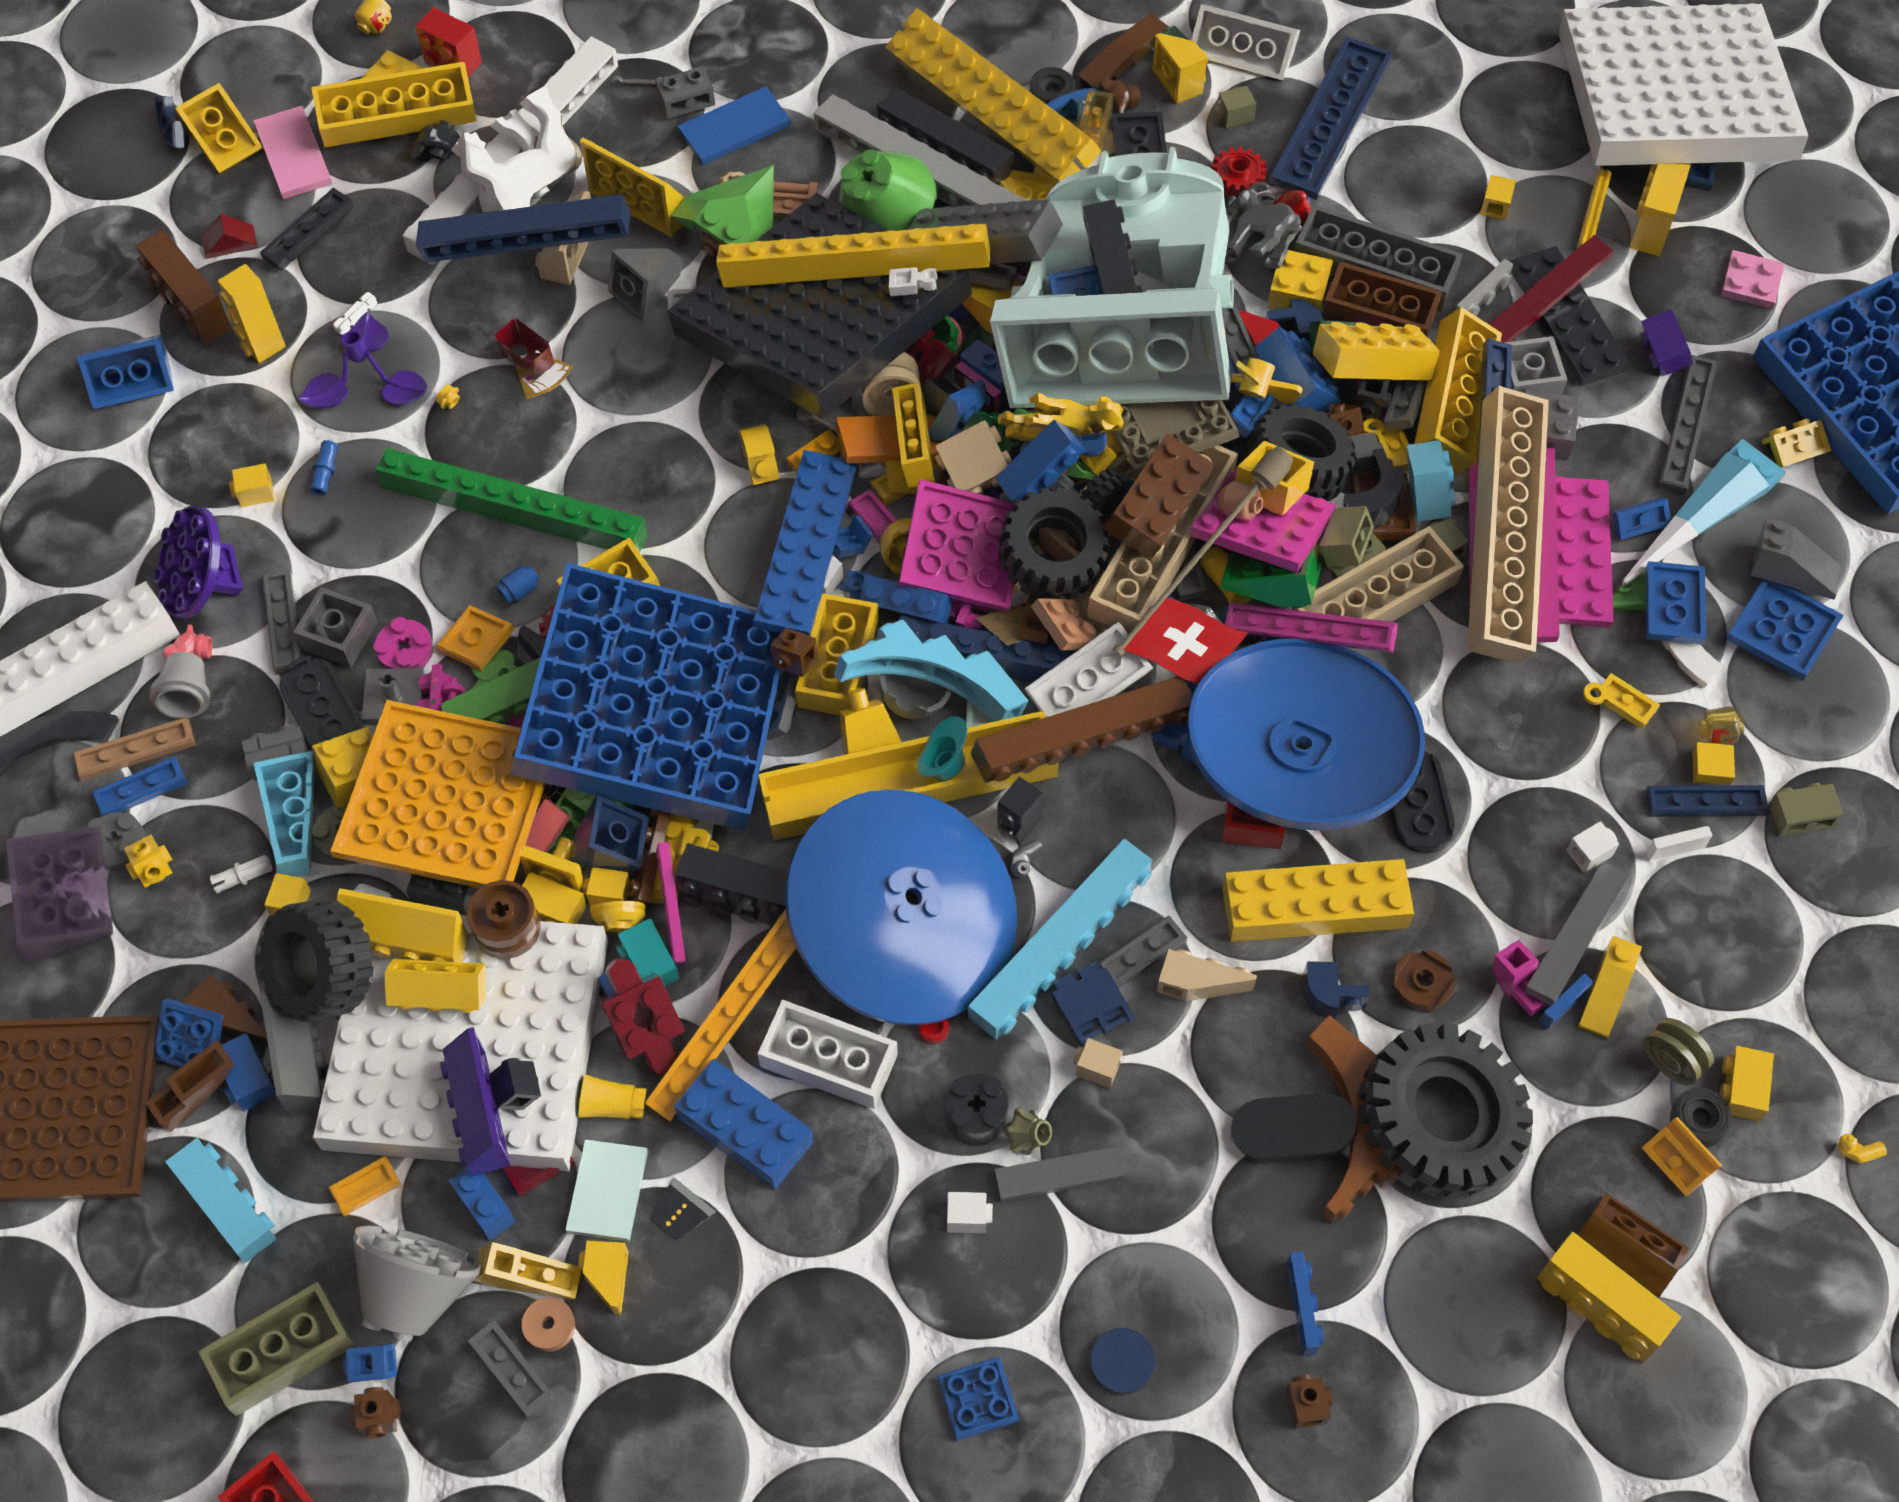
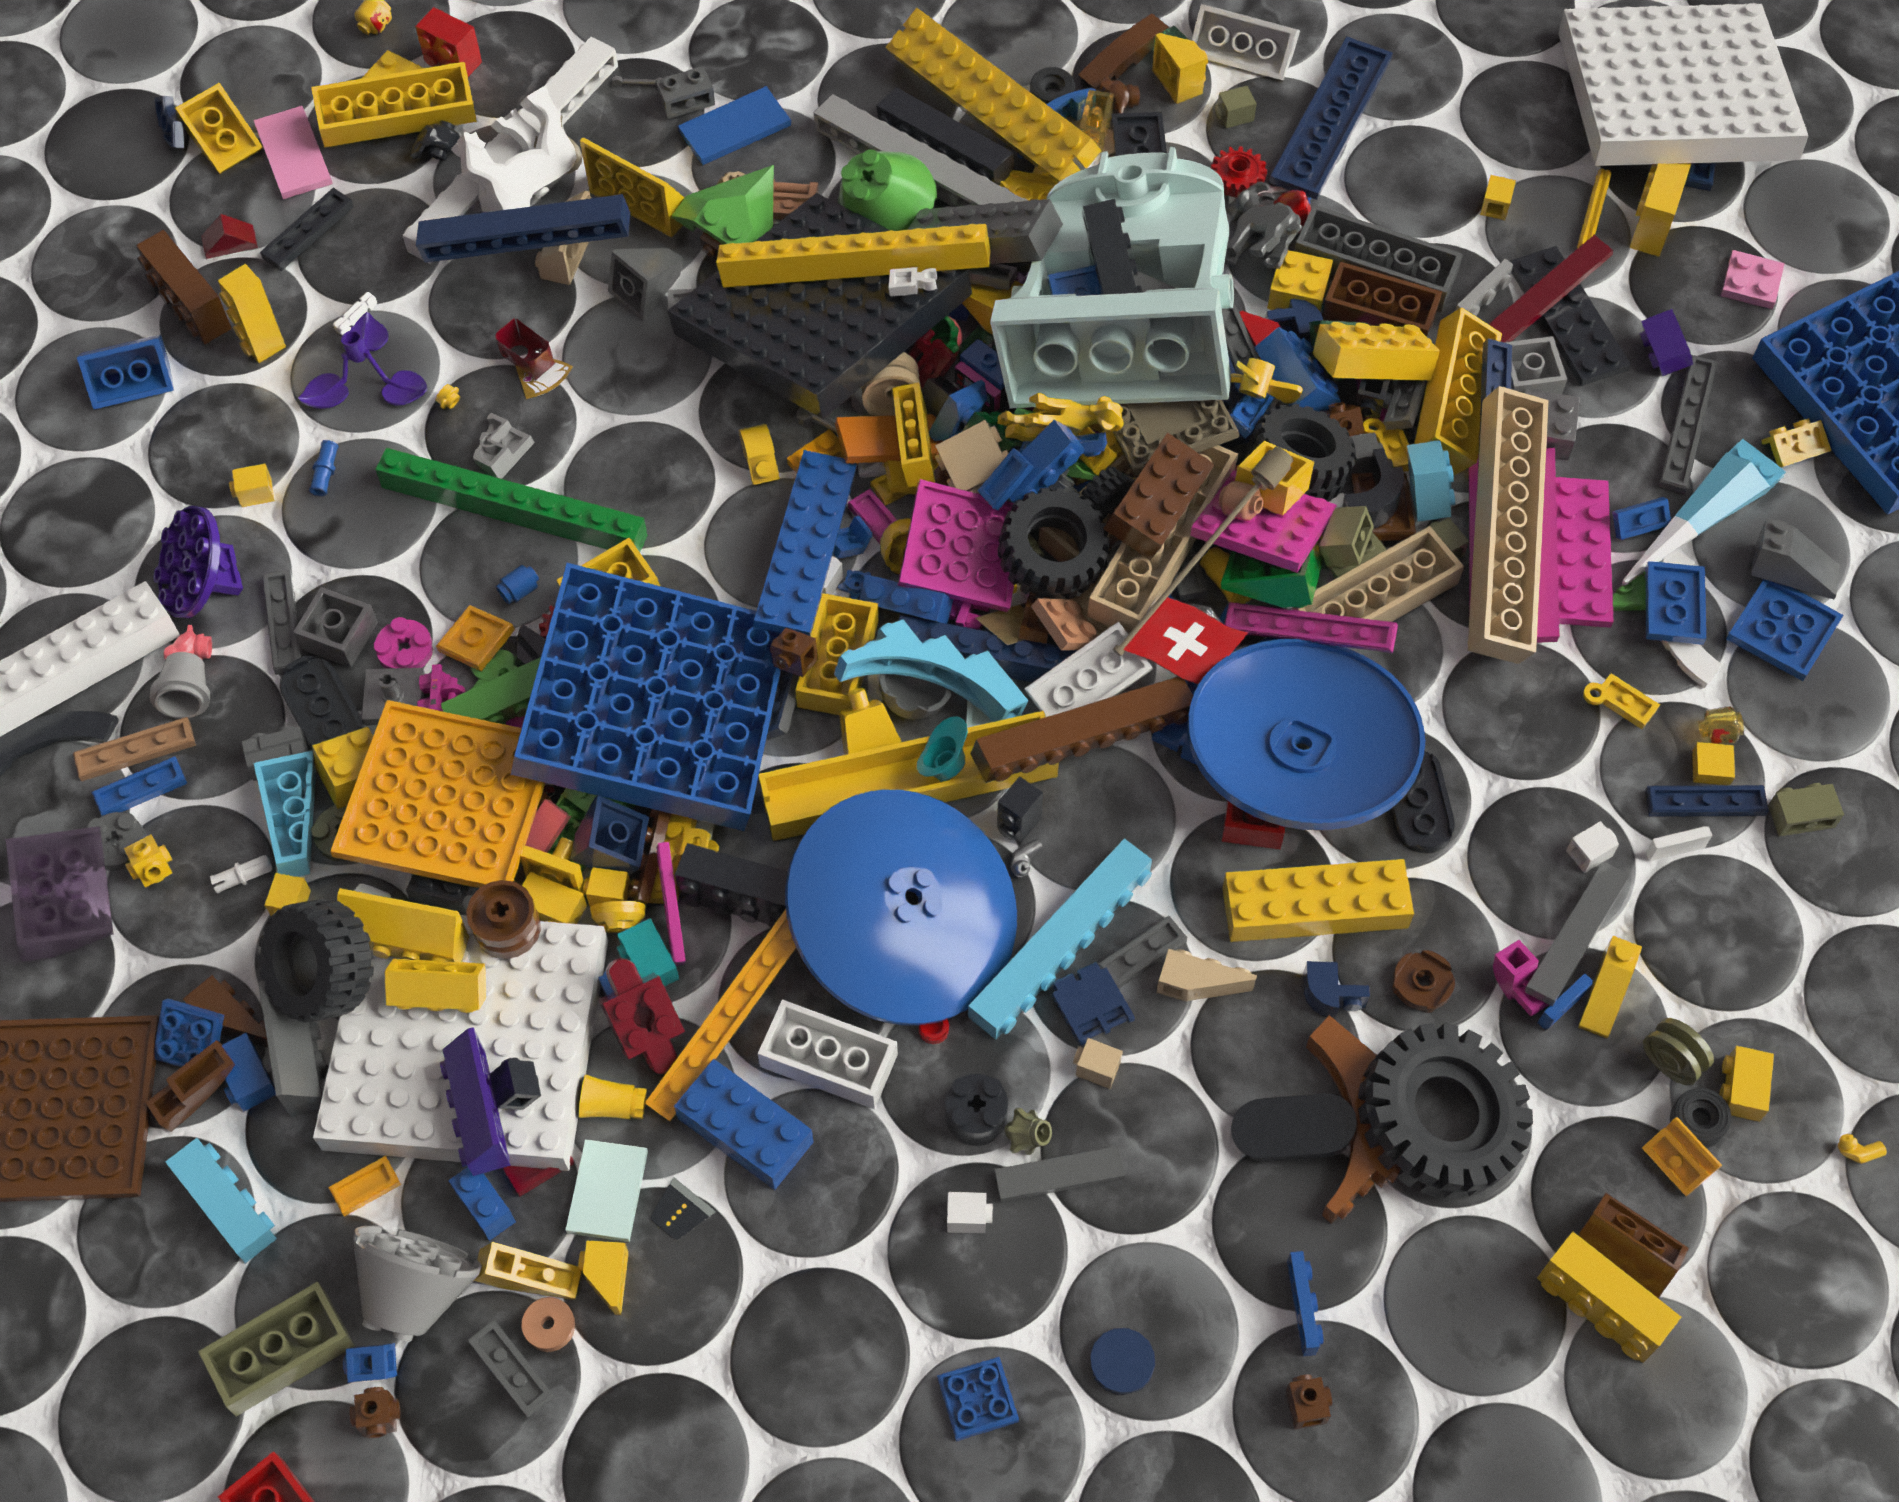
none -> light grey slope [473,413,535,479]
none -> blue tile [977,448,1034,510]

